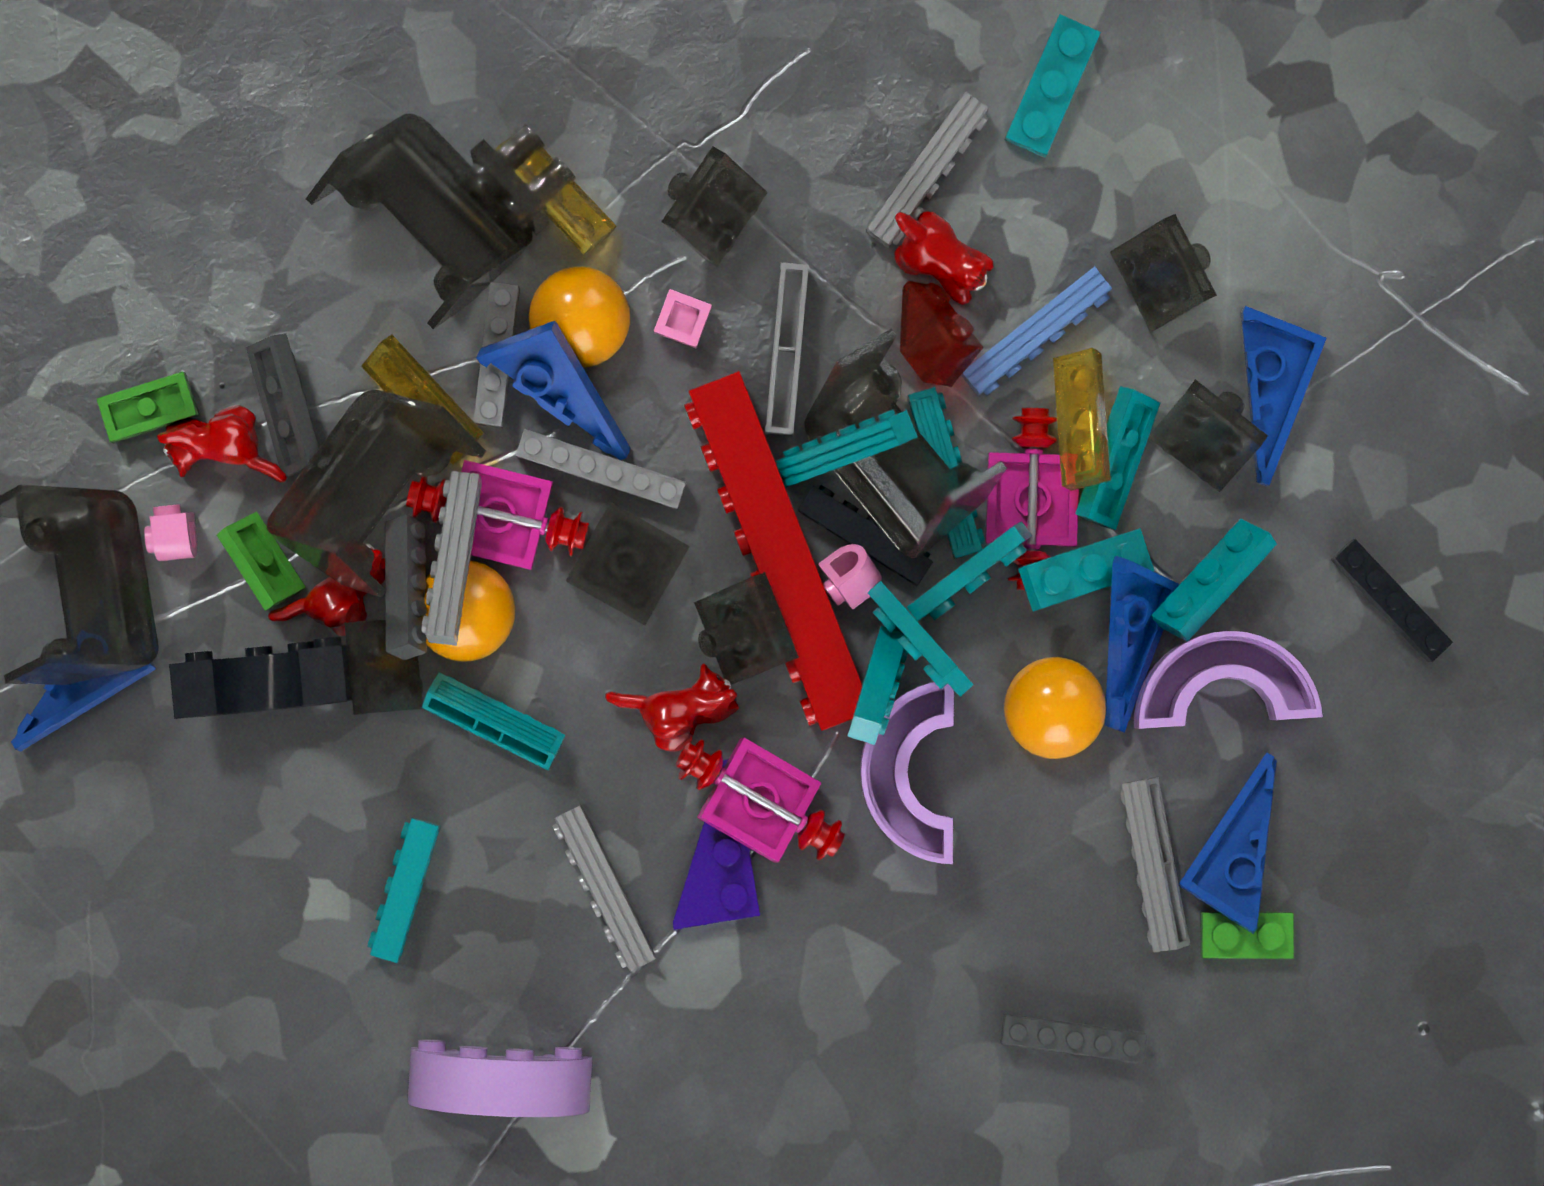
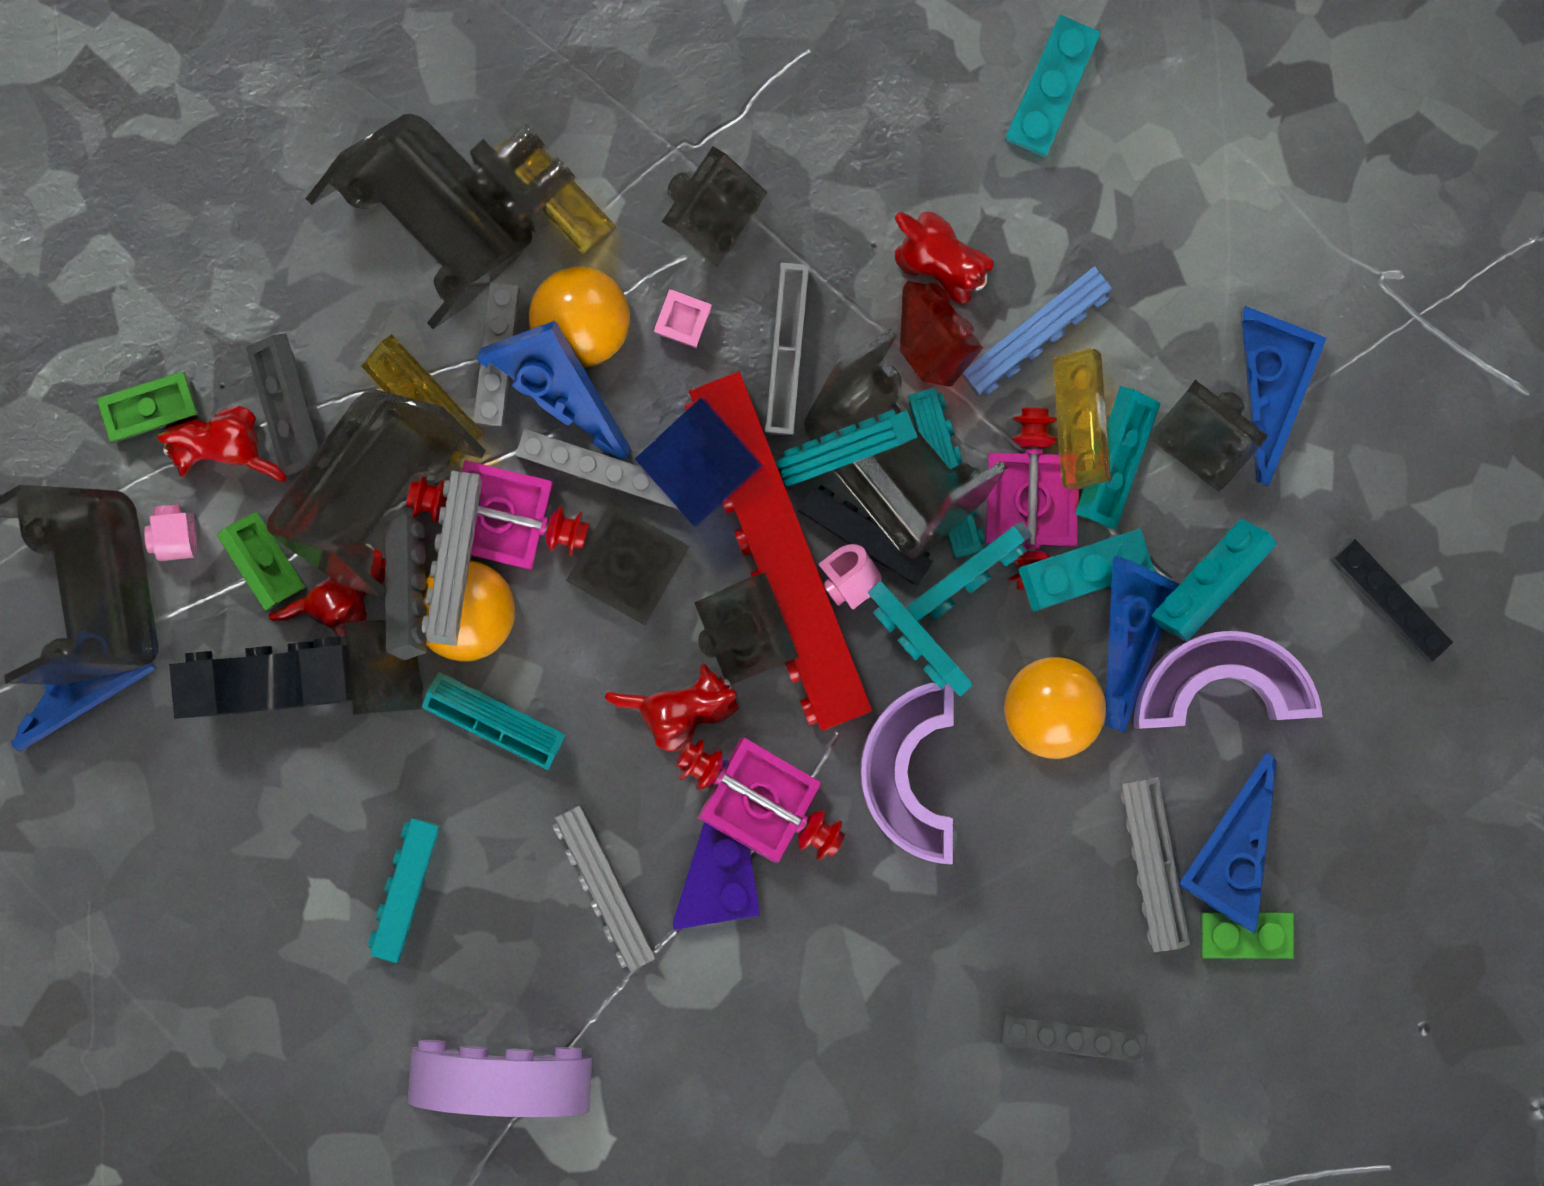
teal piece [847,626,908,745] -> none
light grey piece [866,92,989,249] -> none
clear smoke plate [1110,214,1217,332] -> none
none -> clear blue plate [635,397,764,527]

